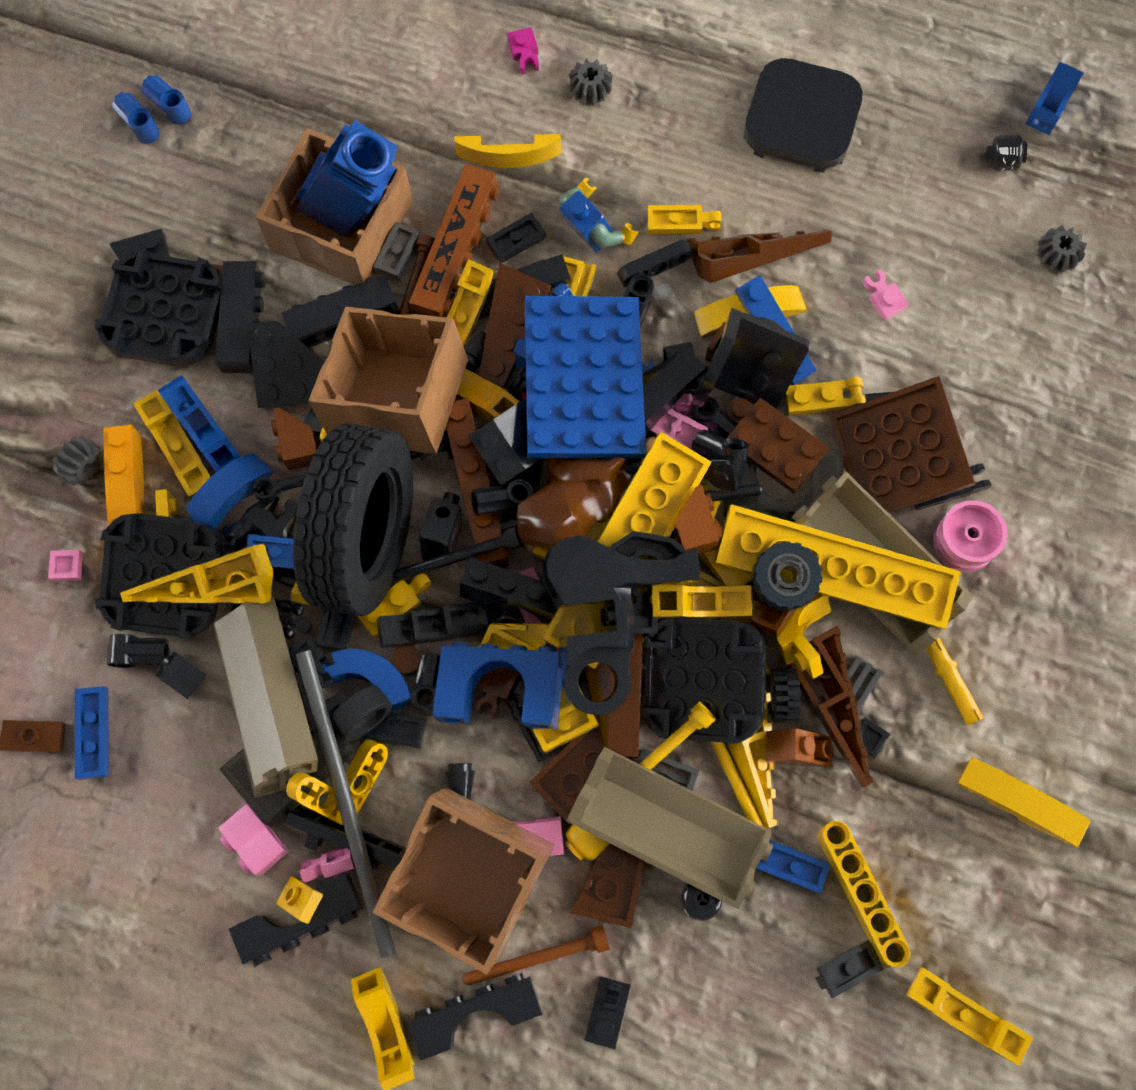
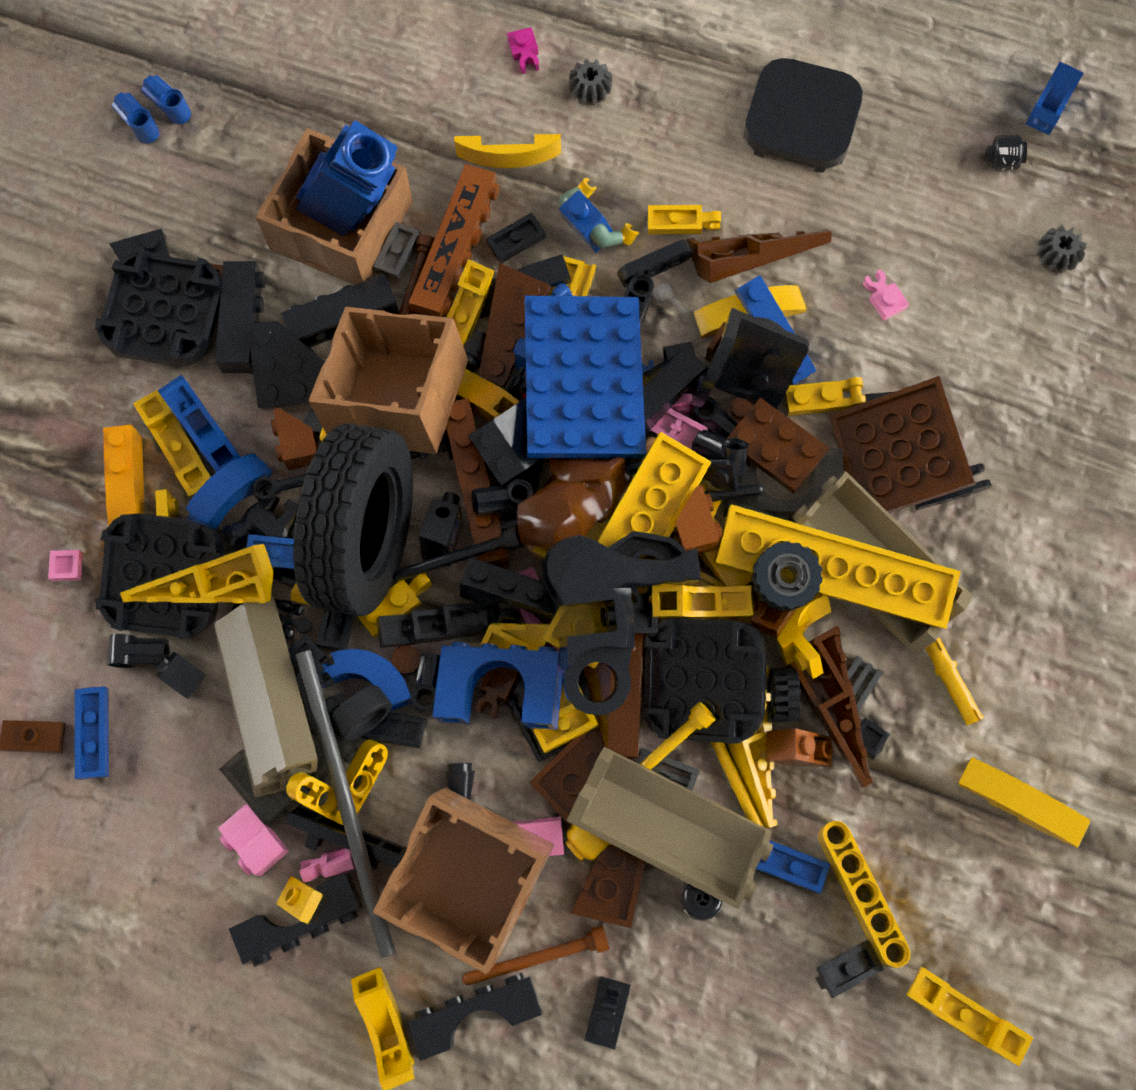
dark grey gear [53,436,103,486] -> none
bright pink wheel [933,501,1008,572] -> none

